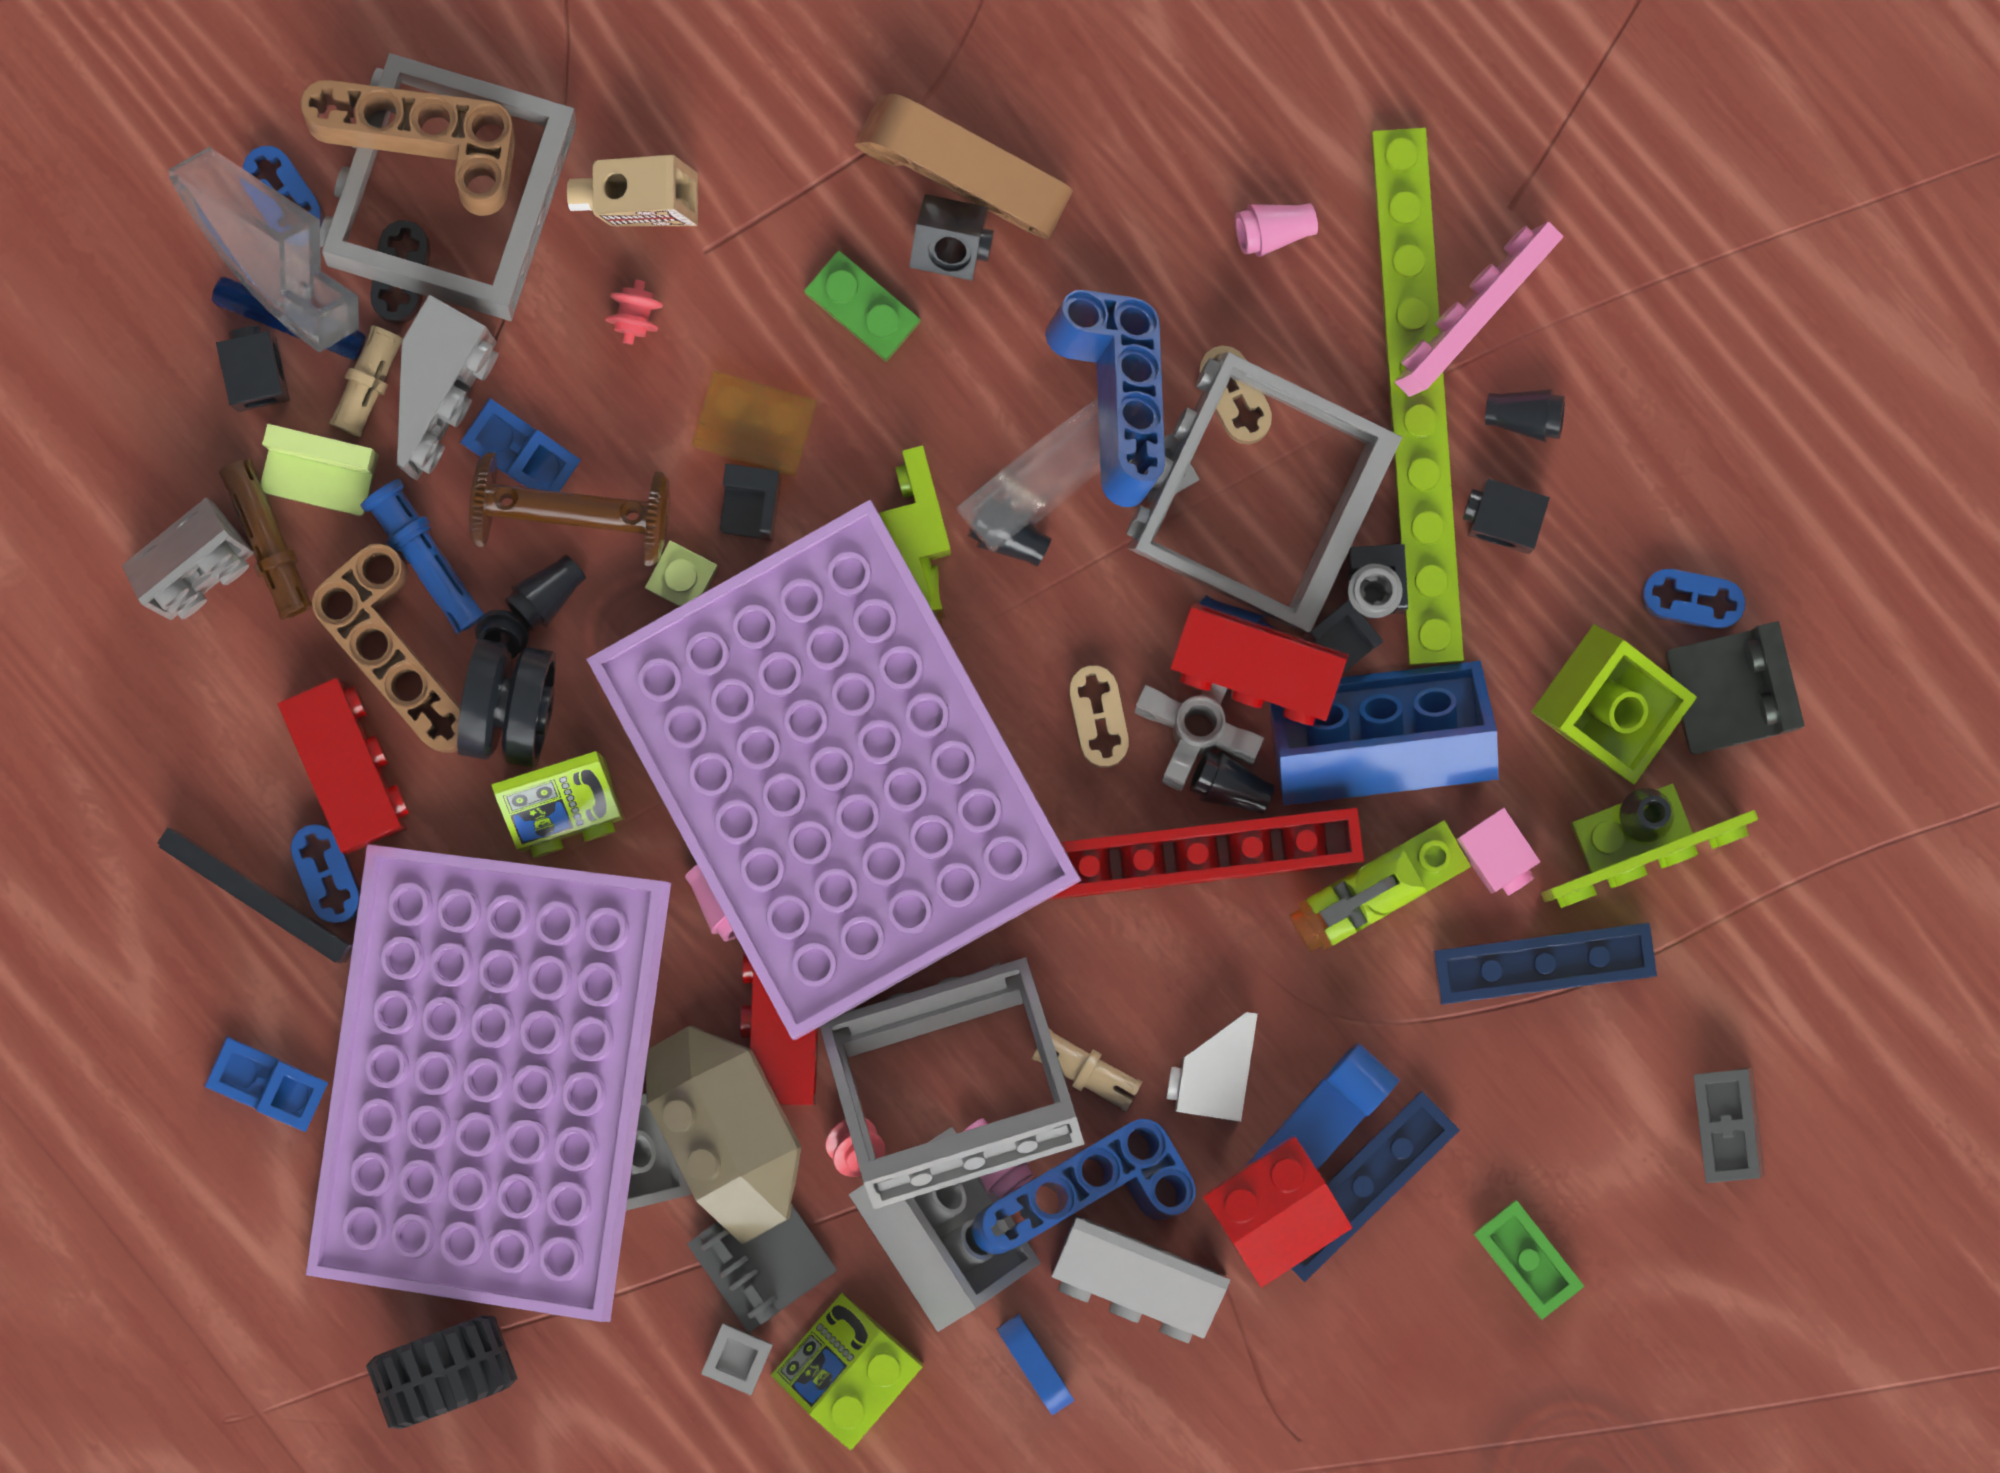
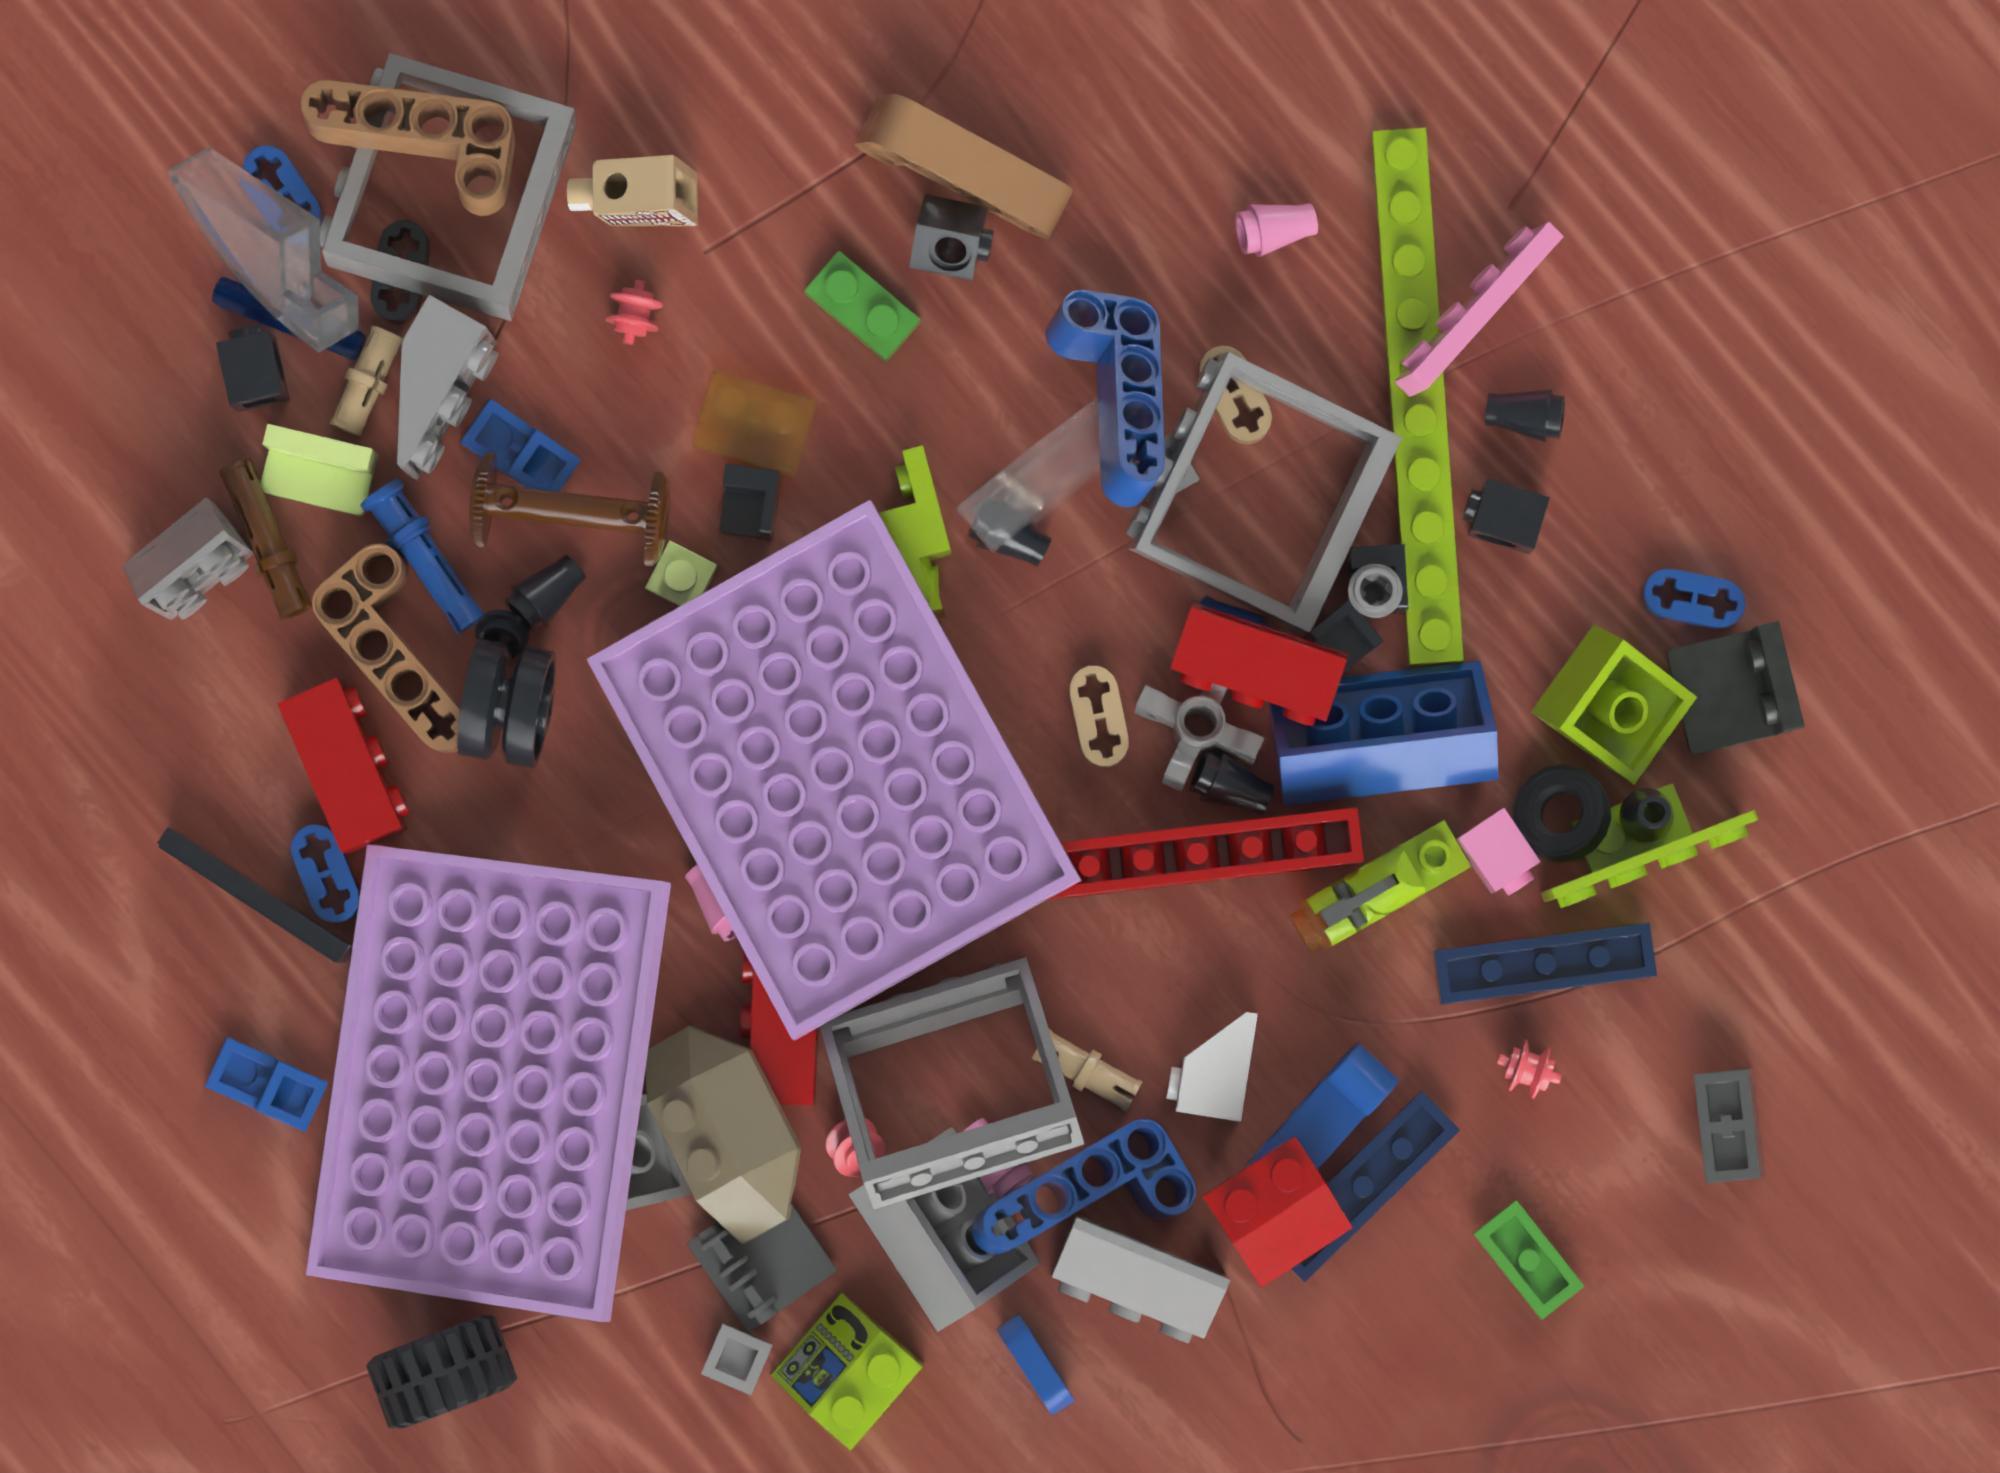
lime slope [491,751,625,858] -> none
none -> coral wheel [1496,1039,1562,1099]
none -> black tyre [1513,764,1611,863]

